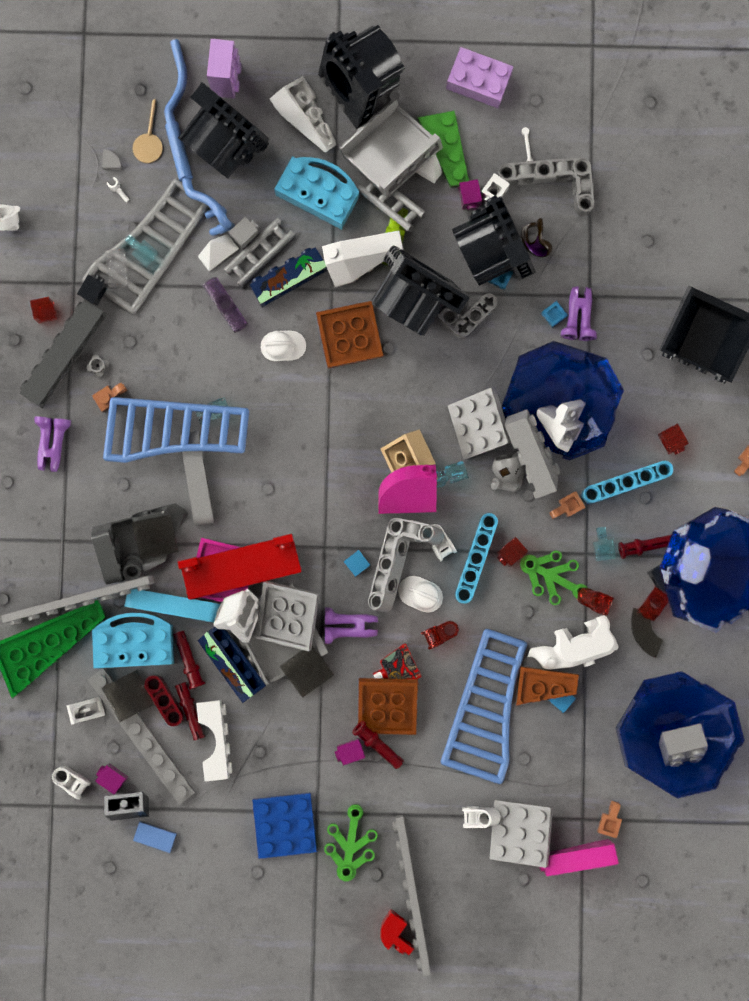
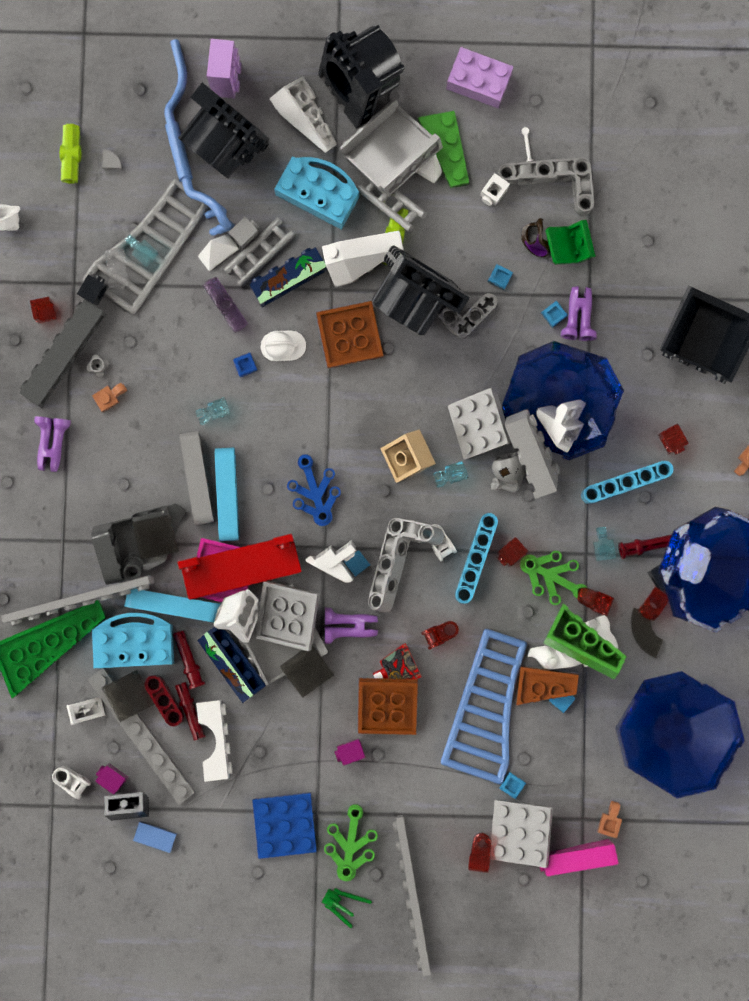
medium blue bar [103,397,249,463] -> none
white hand [107,177,130,203] -> none
tan piece [133,99,163,163] -> none
dark red pin [352,720,404,769] -> none
dark pink brick [378,465,437,514] -> none
red brick [380,909,414,955] -> none
white piece [398,576,443,613] -> none
black hose [452,196,536,286] -> none
magenta brick [458,179,482,211] -> none
white piece [462,806,501,828] -> none
nougat plate [549,491,586,519] -> none
light grey brick [659,724,708,767] -> none
none -> lime piece [59,124,82,184]
none -> medium azure beam [215,447,239,542]
none -> blue tile [233,353,258,378]
none -> blue plant [287,454,341,526]
none -> white piece [305,540,356,583]
none -> green plant [321,888,372,928]
none -> clear red piece [468,833,491,873]
none -> dark azure tile [499,772,526,799]
none -> bright green wedge [543,603,627,679]
none -> green bracket [546,220,596,265]

